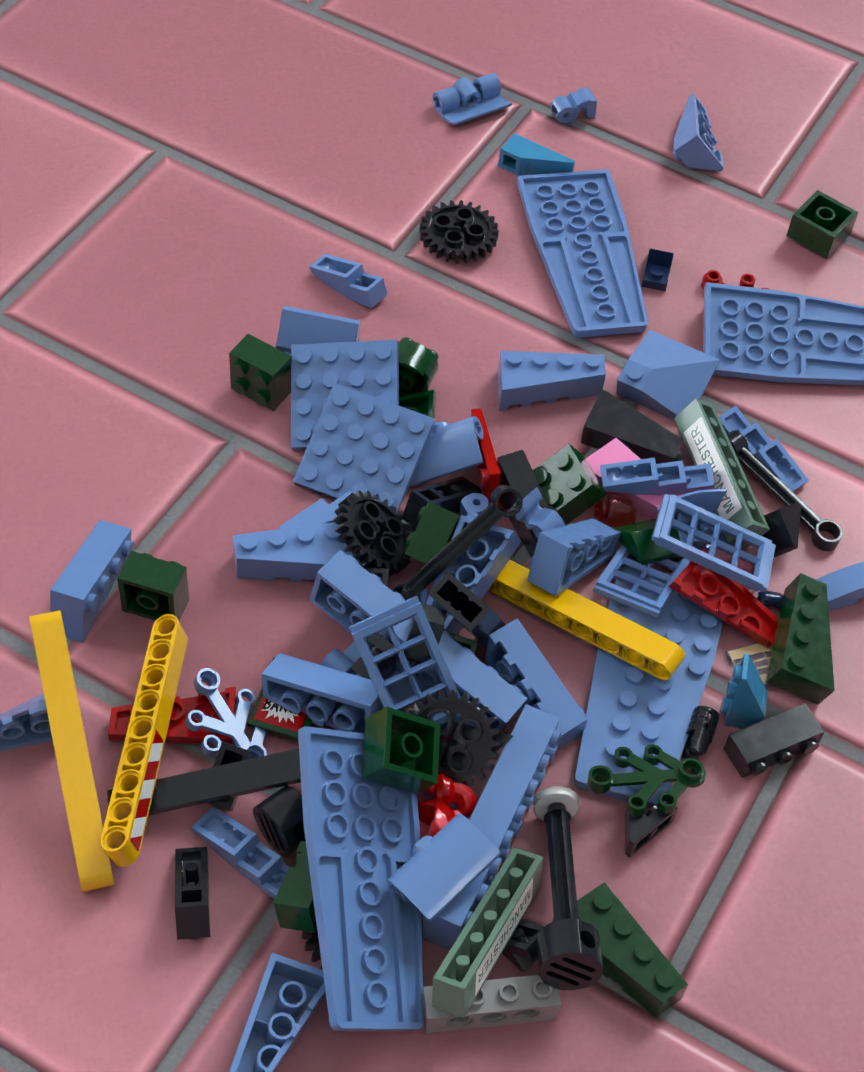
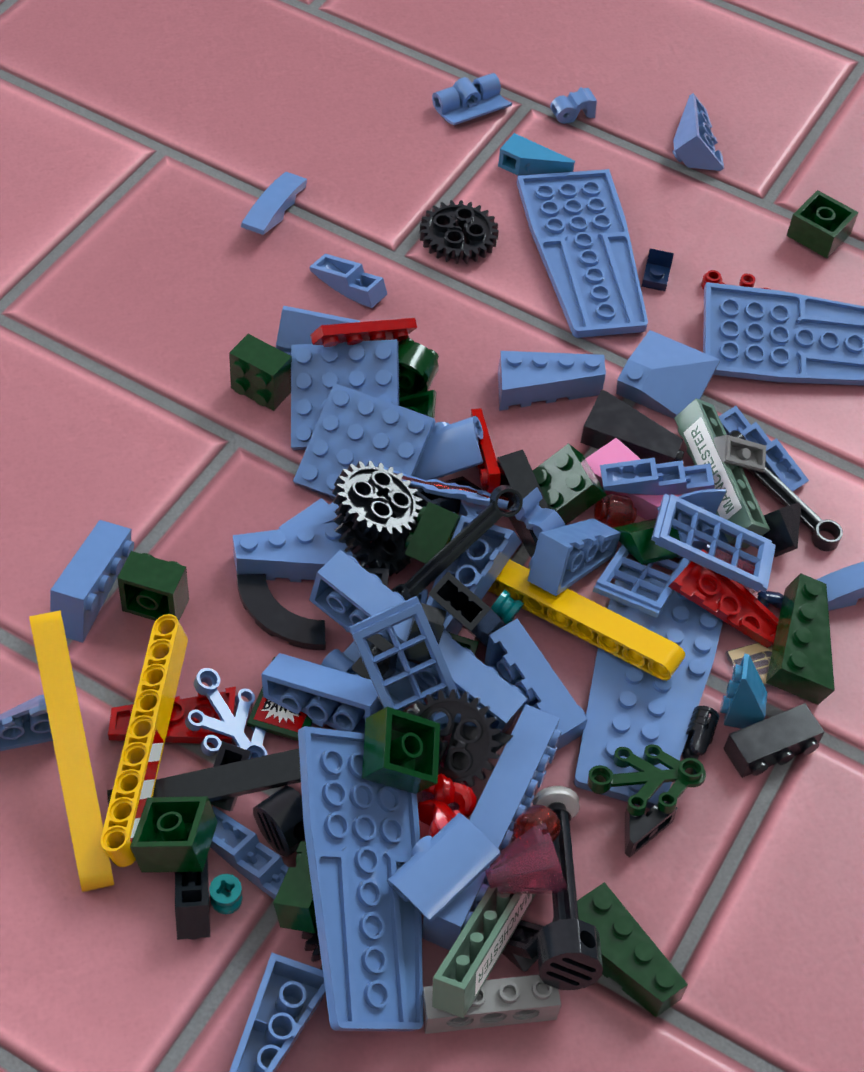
none -> dark green brick [130,796,218,872]
none -> teal wheel [209,874,243,915]
none -> black tile [237,574,326,650]
none -> medium blue slope [241,172,307,235]
none -> red wing [310,318,417,347]
none -> black gear [332,461,422,542]
none -> medium blue sword [377,466,509,509]
none -> clear pink cone [485,823,568,894]
none -> teal wheel [491,589,524,625]
none -> clear red head [513,805,561,853]
none -> light grey slope [714,435,766,472]

